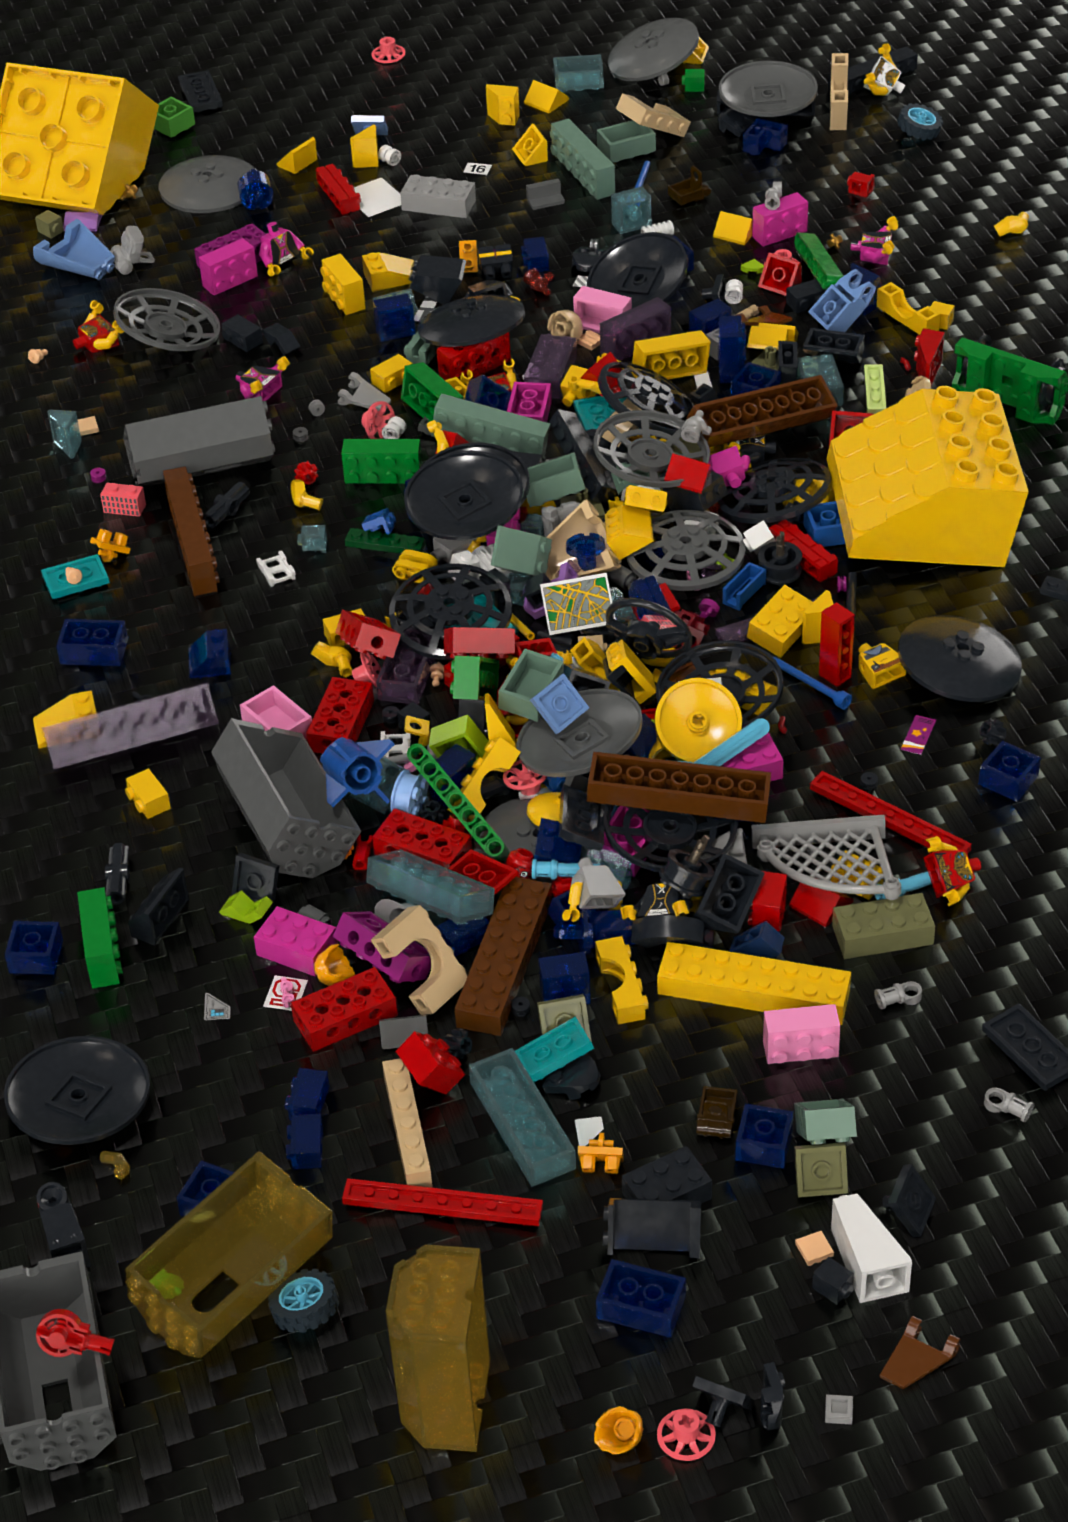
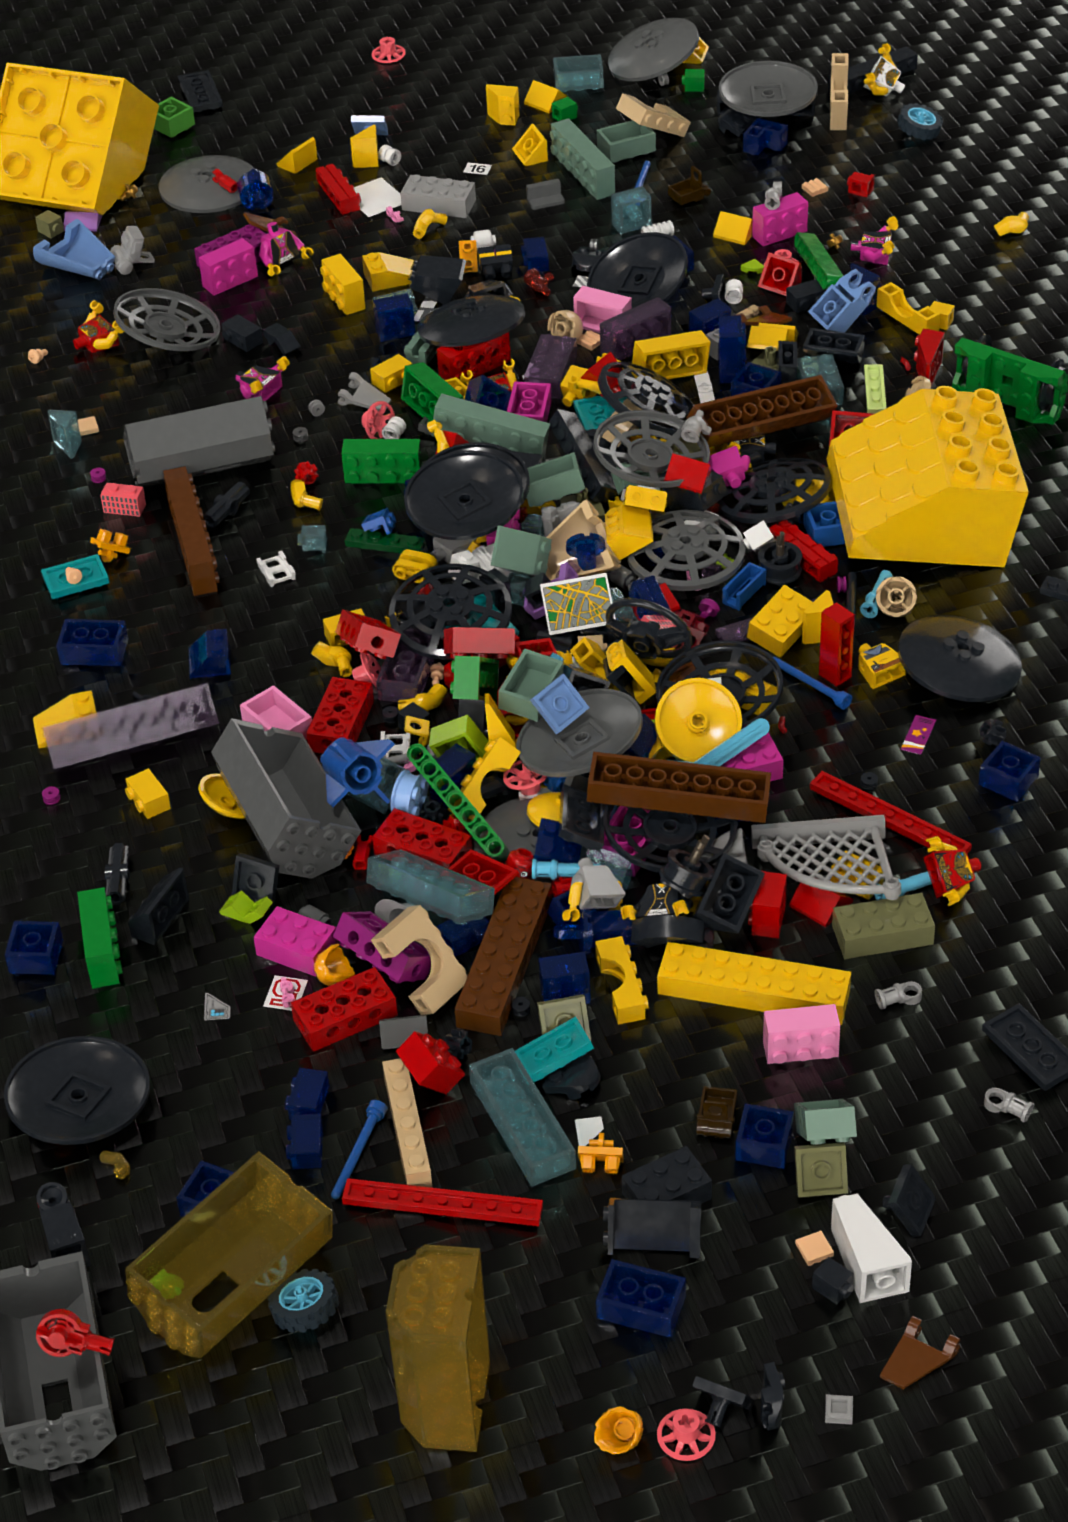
yellow piece [510,613,535,640] -> none
black brick [690,383,718,405] -> none
dark blue slope [729,921,785,958] -> none
none -> magenta piece [42,787,60,805]
none -> yellow dish [198,774,245,819]
none -> red bar [212,169,238,193]
none -> reddish brown flag [243,212,298,236]
none -> blue piece [331,1100,388,1199]
none -> bright pink piece [386,206,404,223]
none -> yellow arm [398,683,448,711]
none -> yellow arm [413,209,447,239]
none -> white head [470,230,496,248]
none -> green brick [552,97,578,121]
none -> light nougat piece [802,178,828,197]
none -> medium azure pin [860,570,893,618]
none -> tan cylinder [876,577,917,618]

